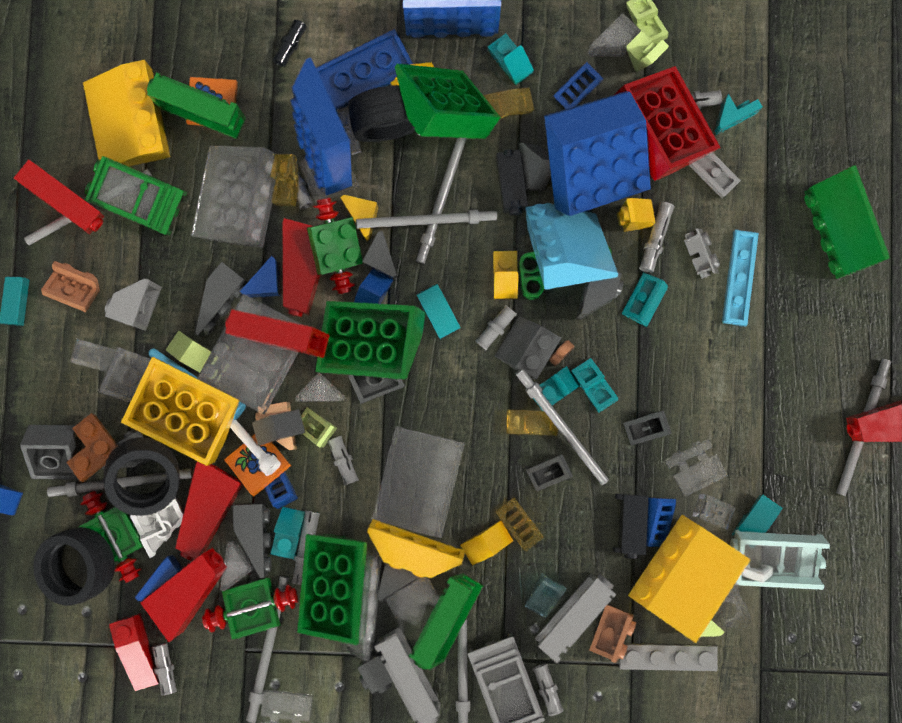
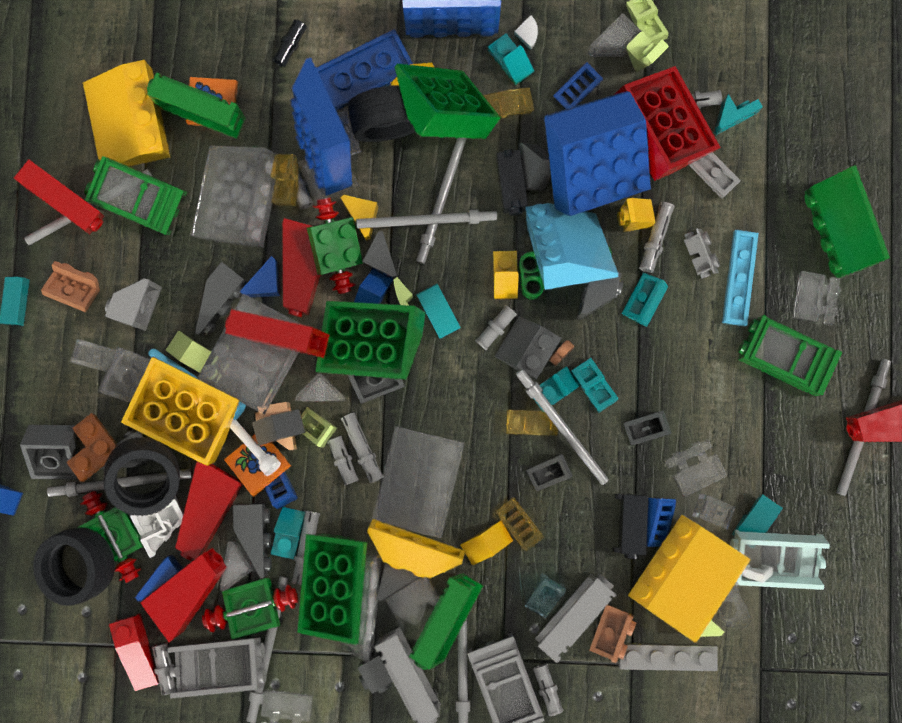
none -> clear door [168,638,266,698]
none -> light grey pin [341,412,384,484]
none -> yellowish green slope [393,277,413,305]
none -> white tile [514,16,538,50]
none -> green door [738,315,842,396]
none -> clear plate [793,271,841,325]

